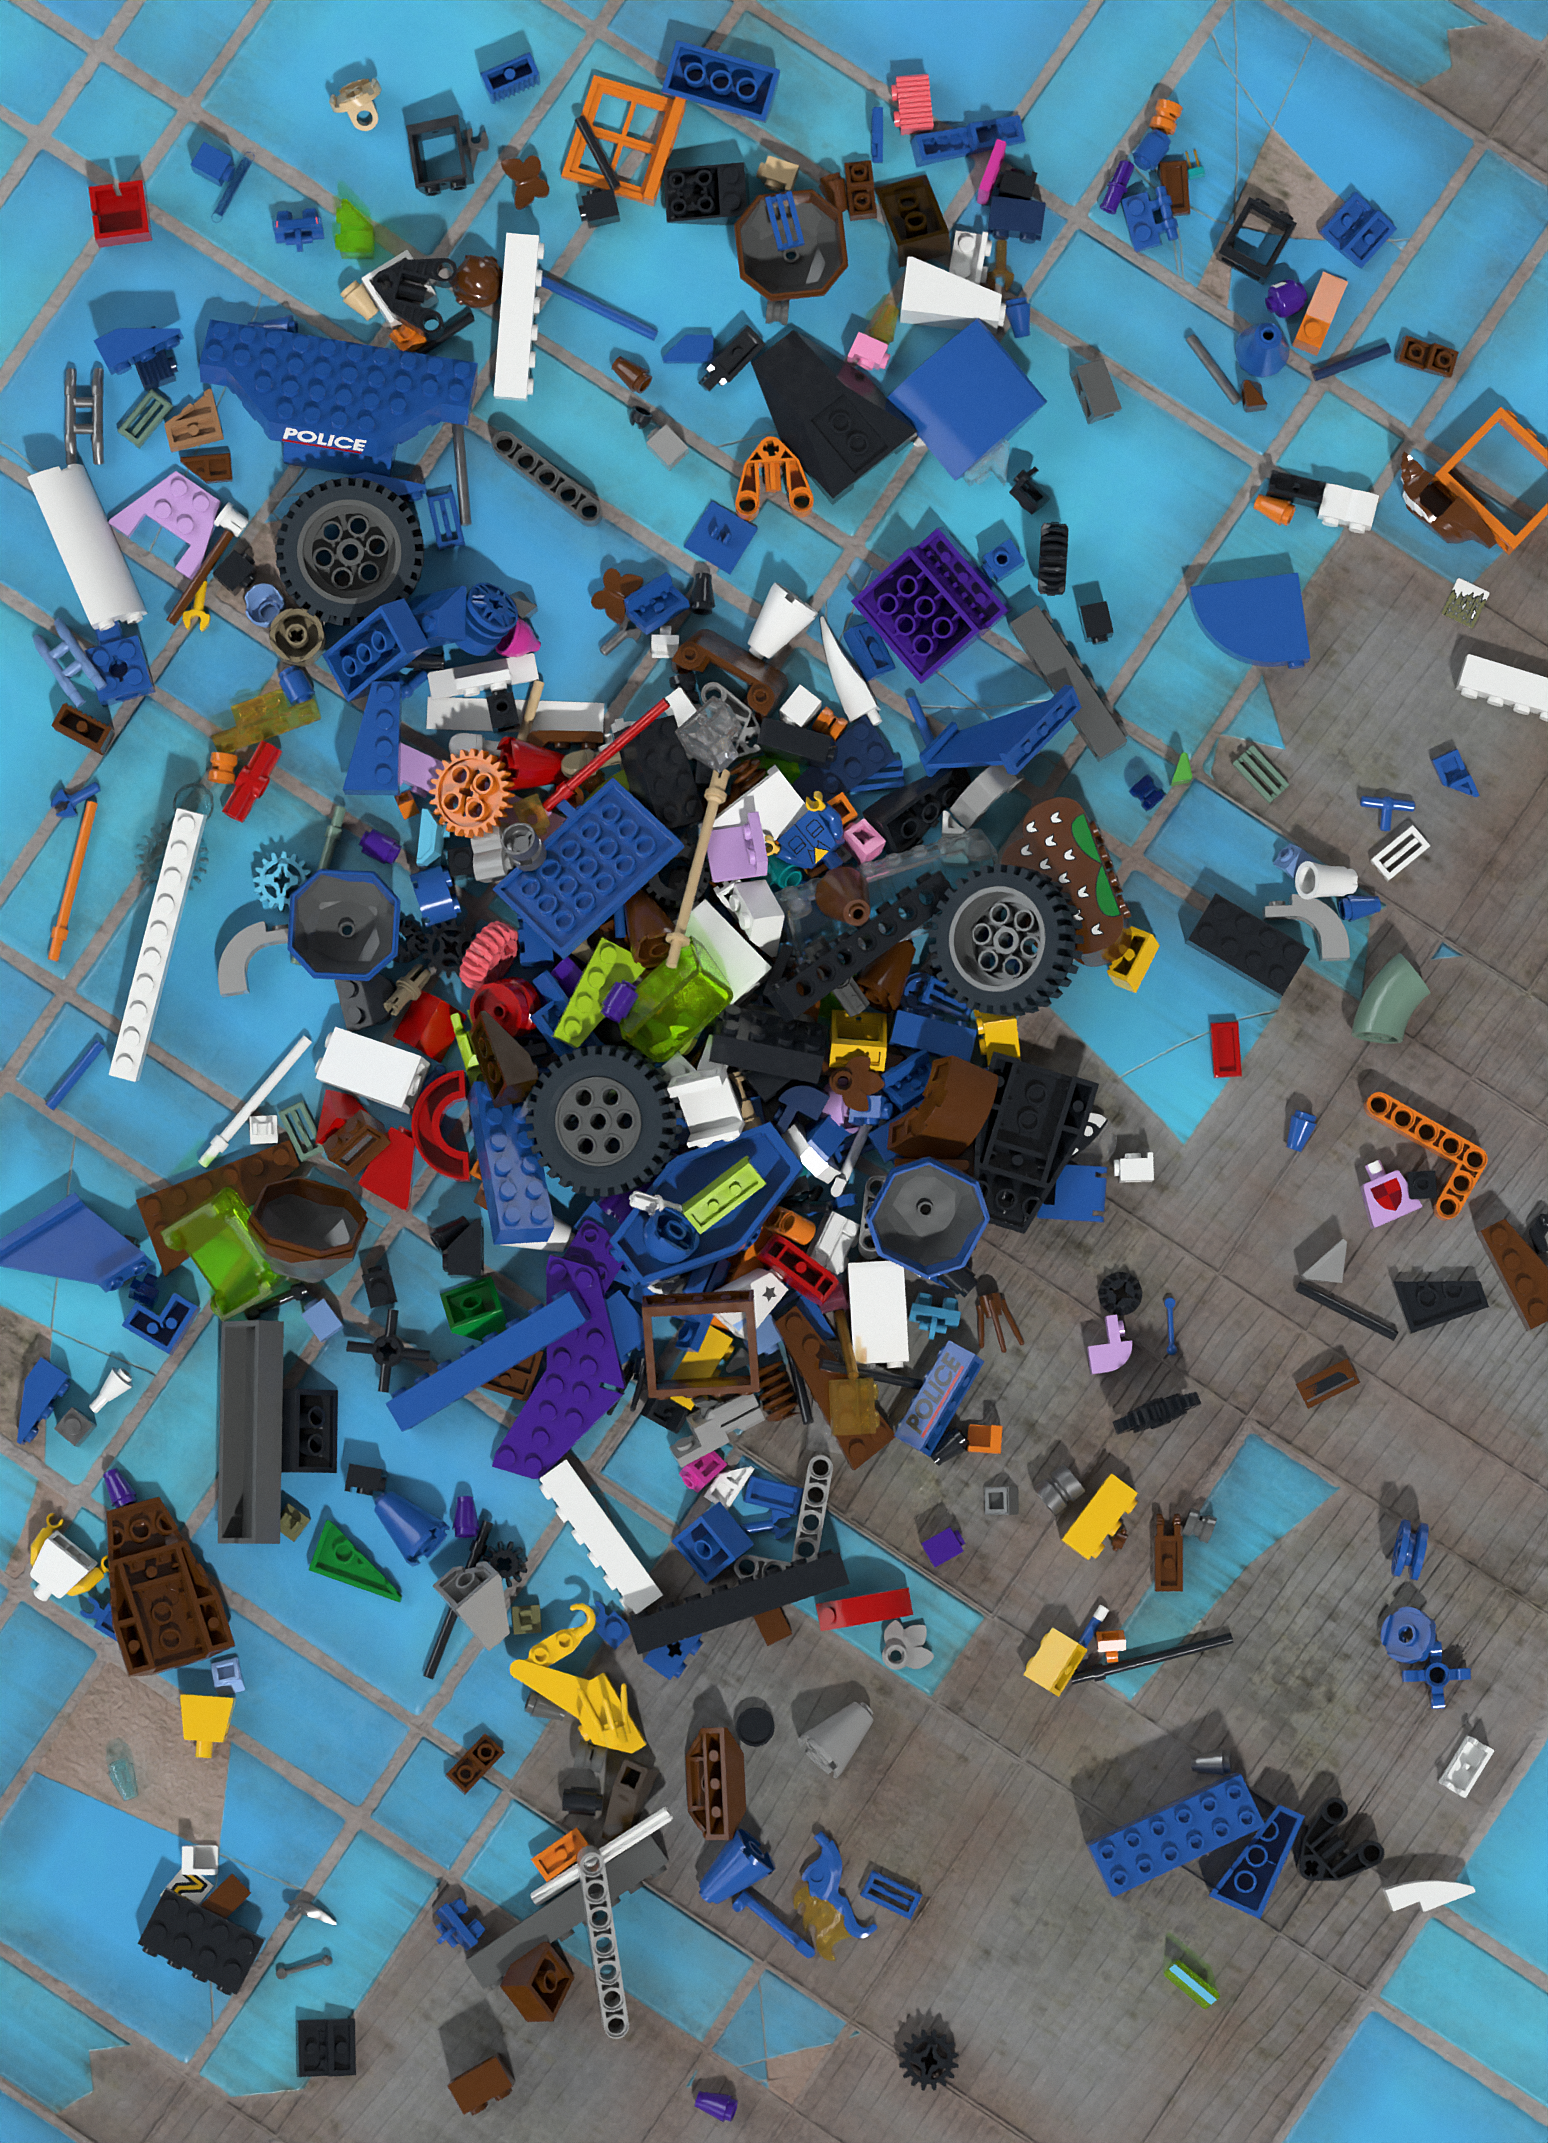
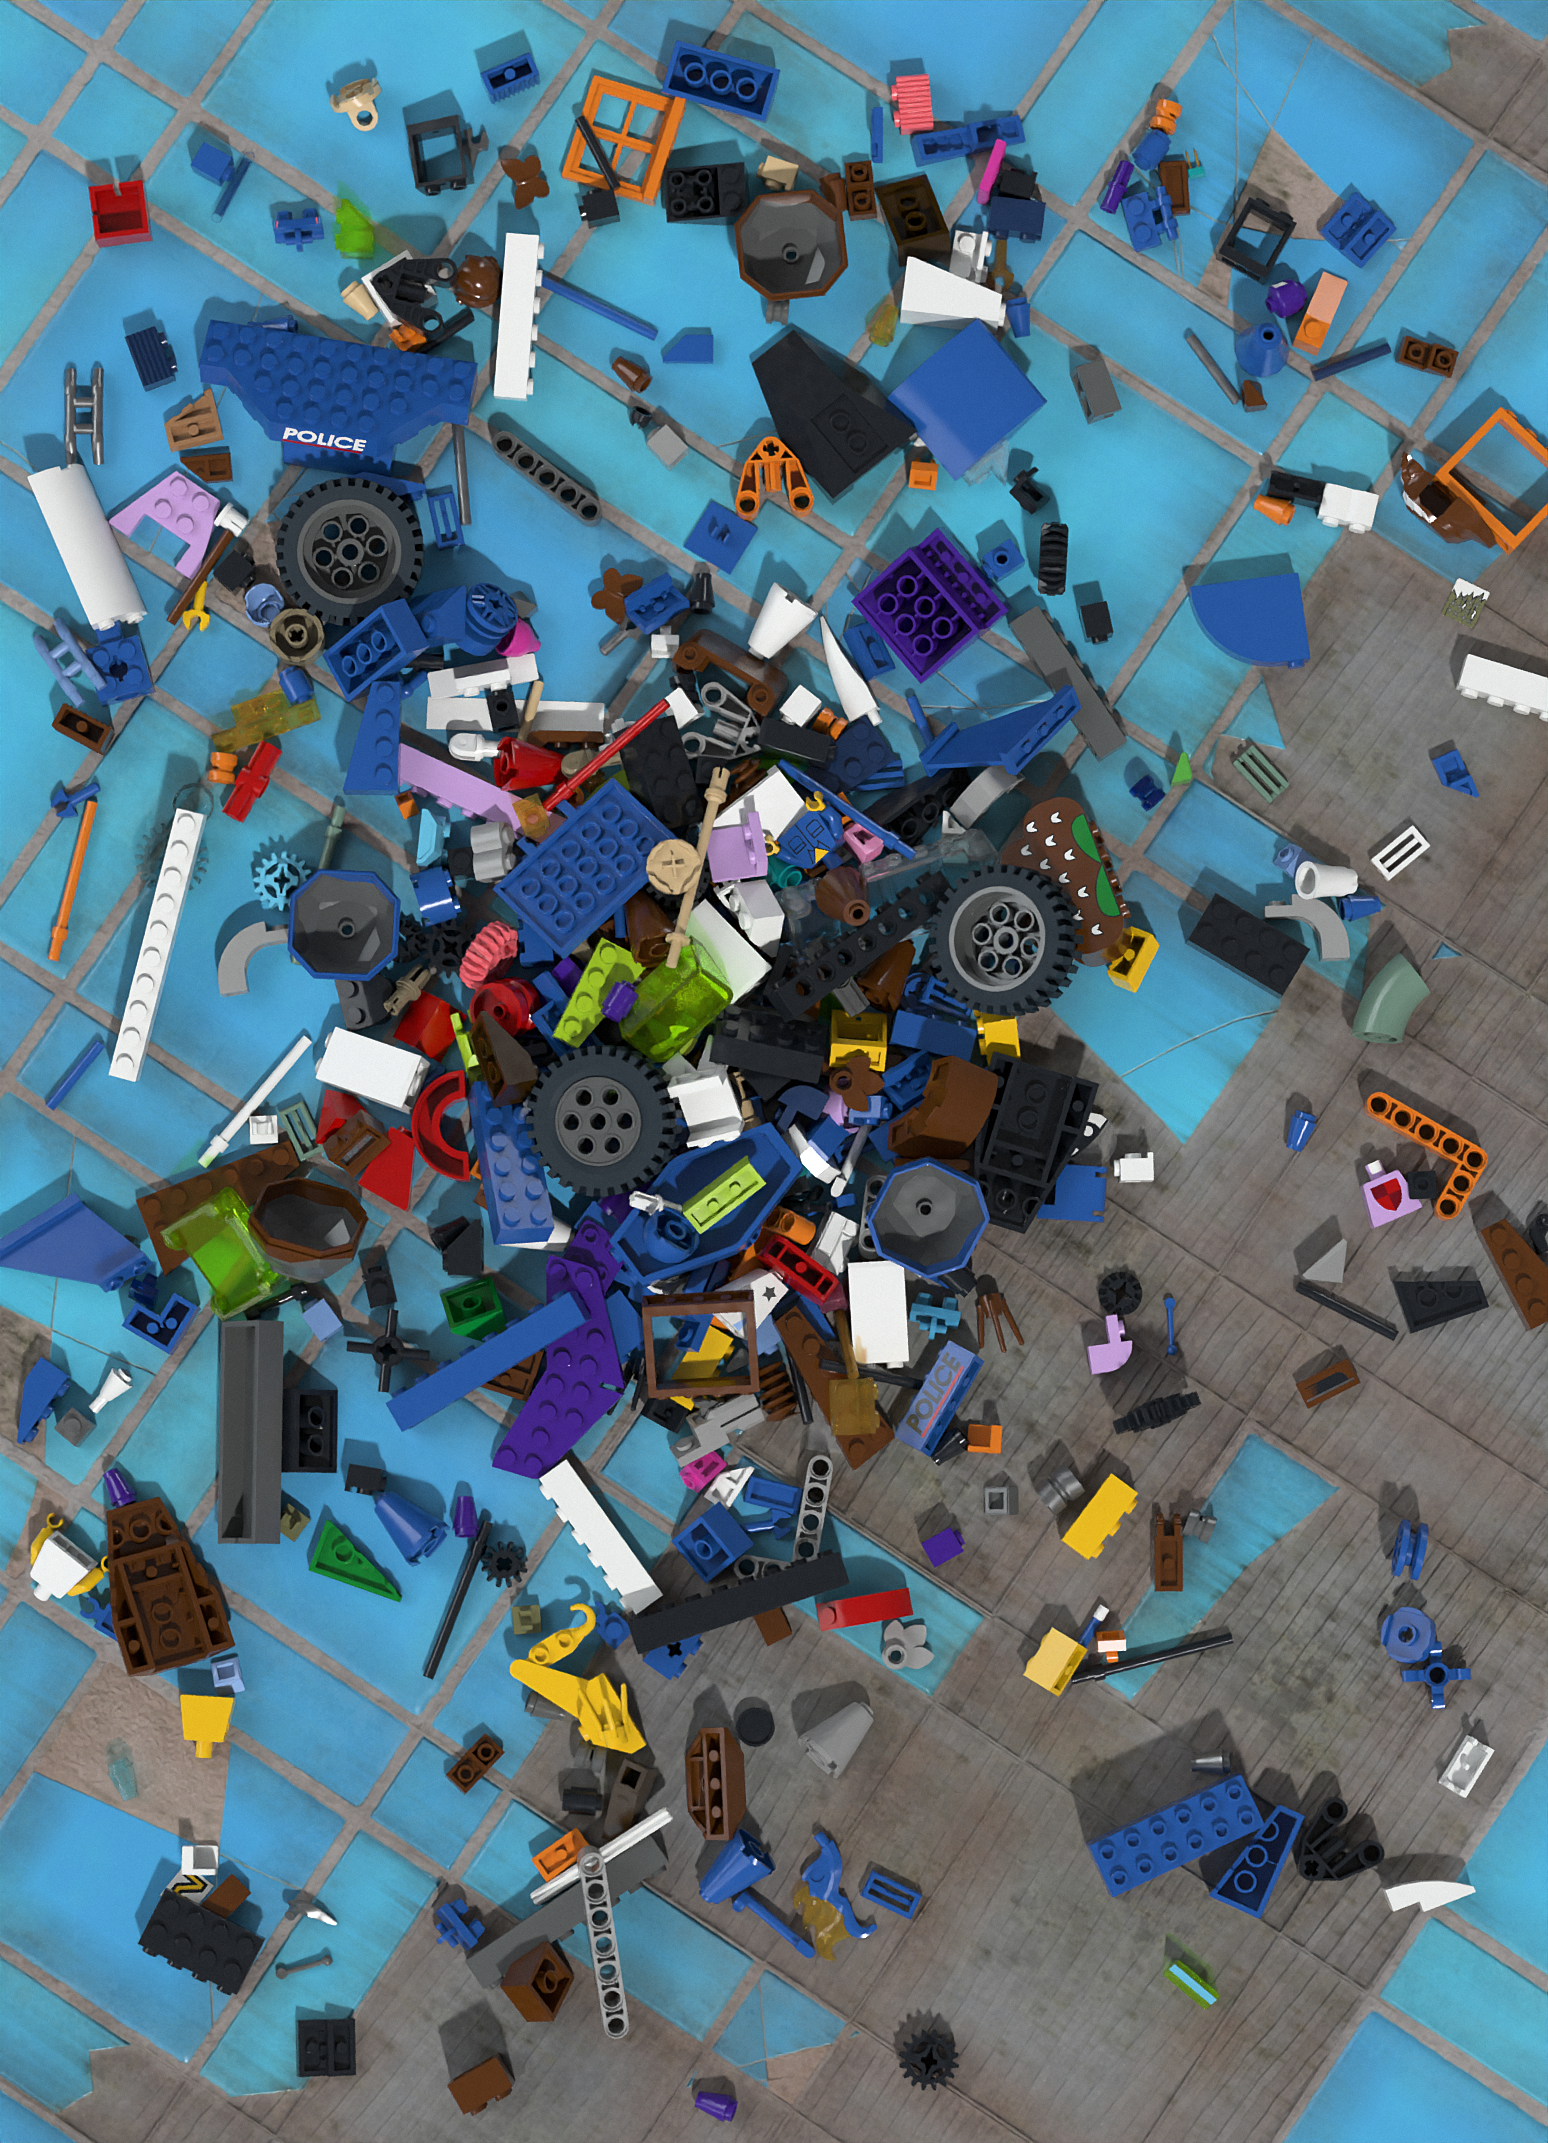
blue slope [94,328,184,375] -> none
sand green tile [117,389,173,449] -> none
dark purple brick [359,829,402,865] -> none
orange gear [429,748,515,838] -> none
light grey slope [432,1561,510,1651] -> none
flat silver wheel [501,823,547,871] -> none
clear brick [675,696,742,773] -> none
black hinge [698,324,766,391] -> none
blue tile [765,191,805,252] -> none
bright pink brick [847,332,891,371] -> none
reddish brown piece [1111,1528,1128,1552] -> none
red tile [1210,1021,1242,1078] -> none
blue piece [1360,796,1415,831] -> none
none -> tan tile [646,839,701,895]
none -> blue bar [777,758,917,860]
none -> orange tile [909,457,939,491]

